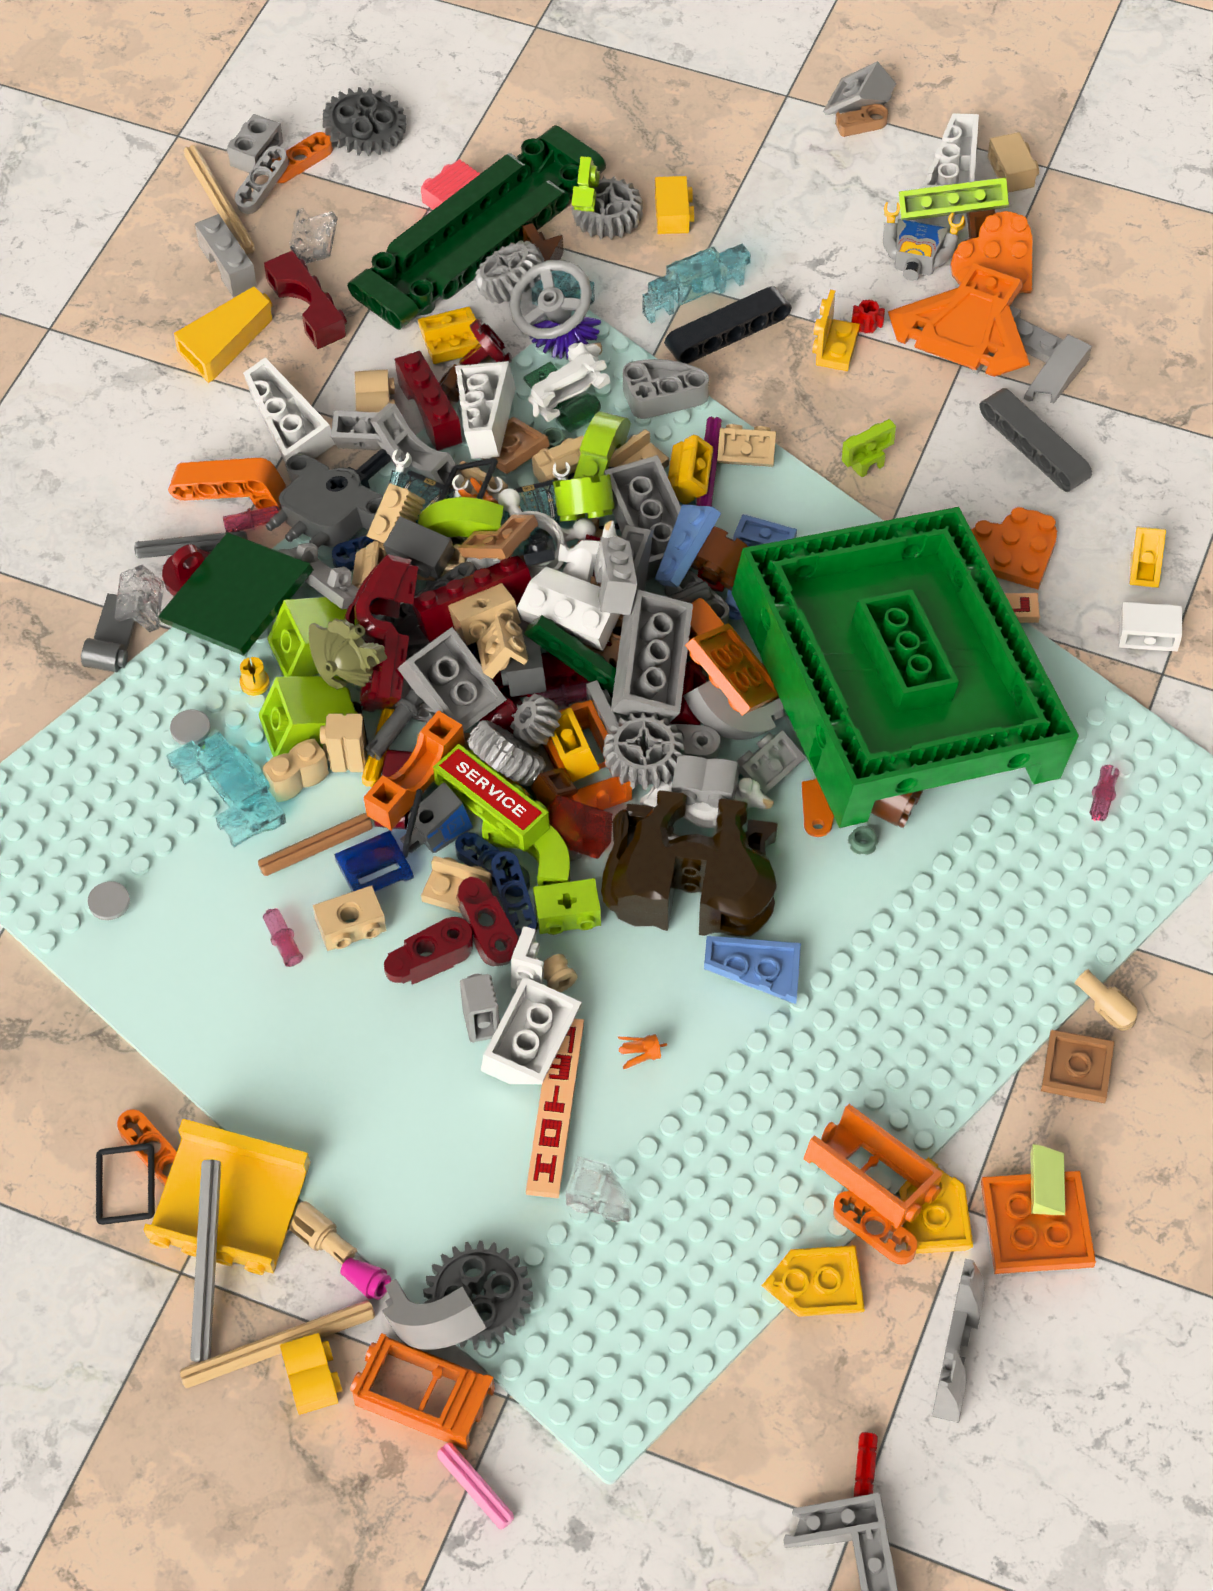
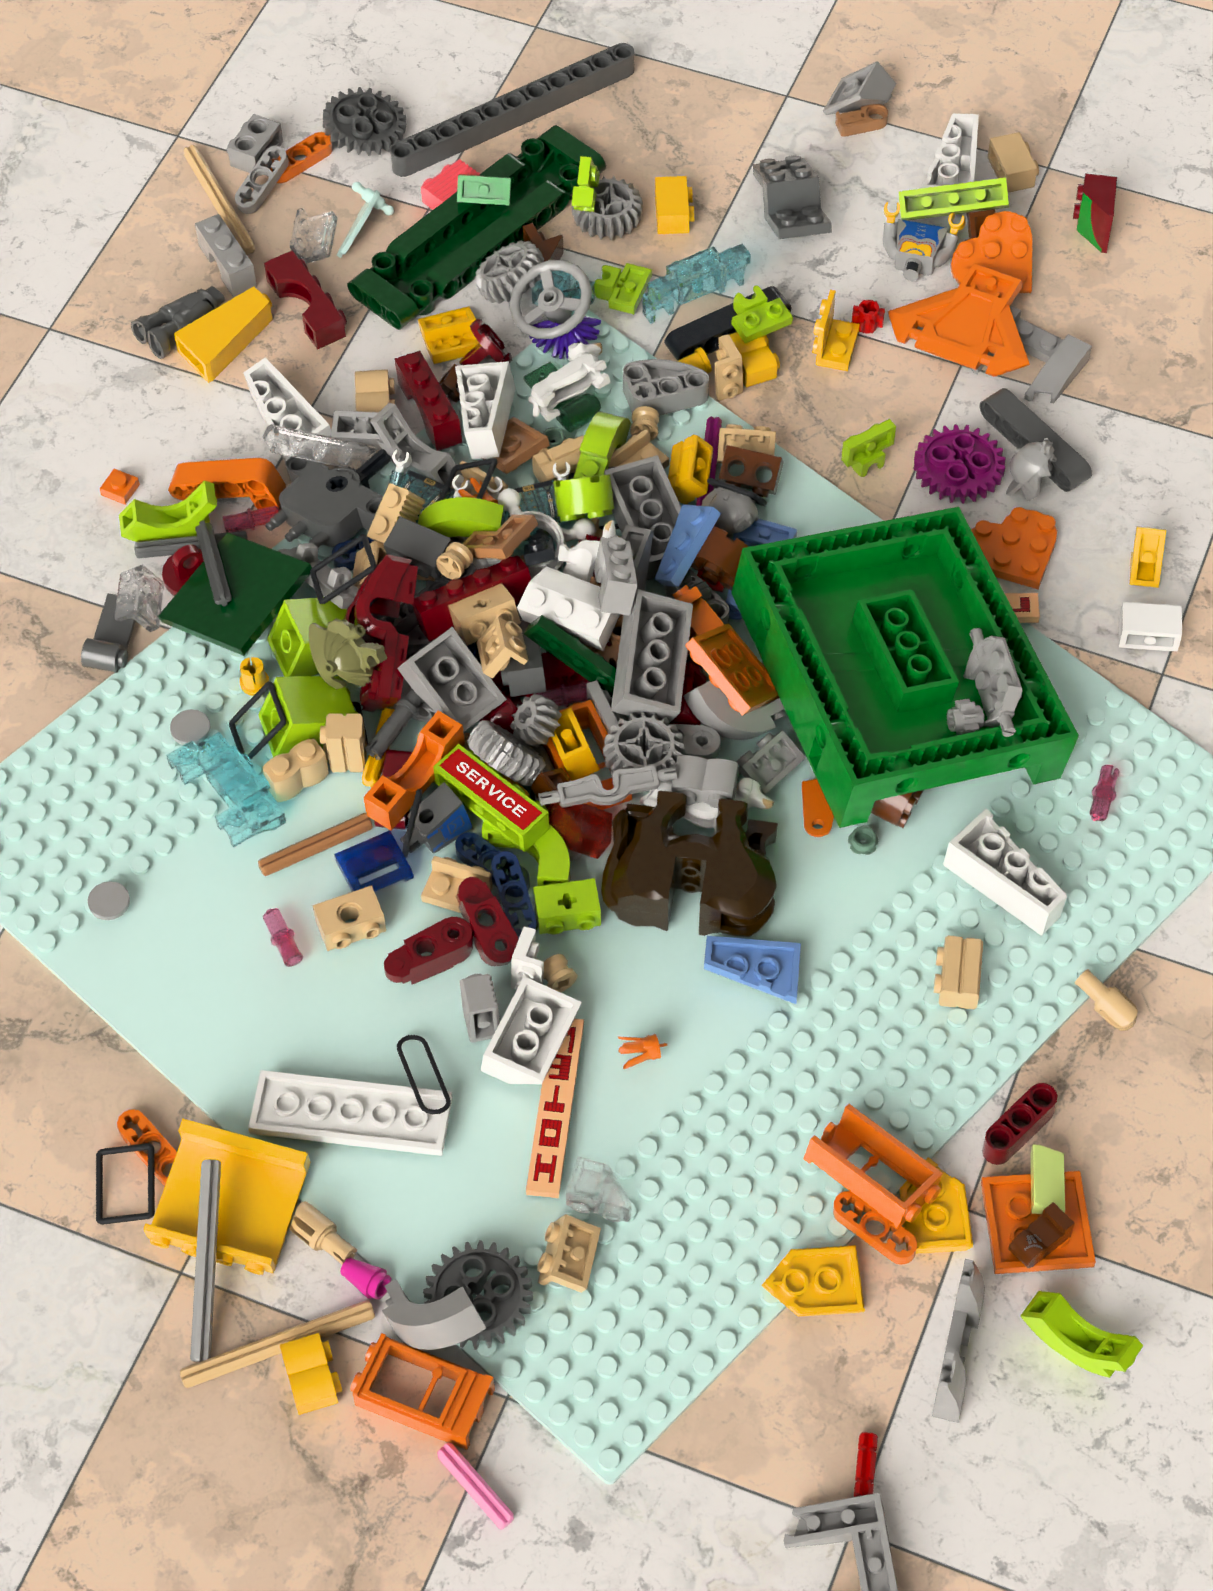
medium nougat plate [1041,1030,1115,1103] -> none
none -> orange plate [100,469,140,505]
none -> lime arch [119,480,217,542]
none -> dark grey piece [131,286,225,359]
none -> dark grey axle [195,520,232,606]
none -> black piece [229,681,287,763]
none -> white plate [248,1070,453,1156]
none -> clear brick [263,424,376,470]
none -> black piece [310,534,377,604]
none -> light aqua piece [337,182,394,258]
none -> dark grey beam [390,43,634,177]
none -> black piece [397,1035,451,1115]
none -> tan wheel [436,542,473,580]
none -> panel [457,174,514,205]
none -> tan bracket [537,1214,601,1293]
none -> light grey piece [538,765,677,807]
none -> lime plate [594,263,652,315]
none -> tan wheel [630,406,660,441]
none -> orange plate [672,585,702,603]
none -> yellow bush [678,347,712,374]
none -> light grey hair [702,485,759,538]
none -> black piece [707,478,767,506]
none -> tan bracket [714,334,743,401]
none -> reddish brown brick [719,445,784,498]
none -> yellow brick [729,332,780,387]
none -> lime plate [731,285,793,343]
none -> dark grey bracket [753,155,832,239]
none -> magenta gear [913,424,1006,504]
none -> tan brick [933,935,983,1010]
none -> white wedge [943,808,1067,936]
none -> light grey gear [947,699,984,735]
none -> light grey plate [963,628,1022,737]
none -> dark red beam [982,1083,1058,1165]
none -> light grey hair [1006,438,1057,501]
none -> reddish brown leg [1008,1202,1075,1268]
none -> lime arch [1020,1291,1143,1378]
none -> dark red slope [1073,173,1117,253]

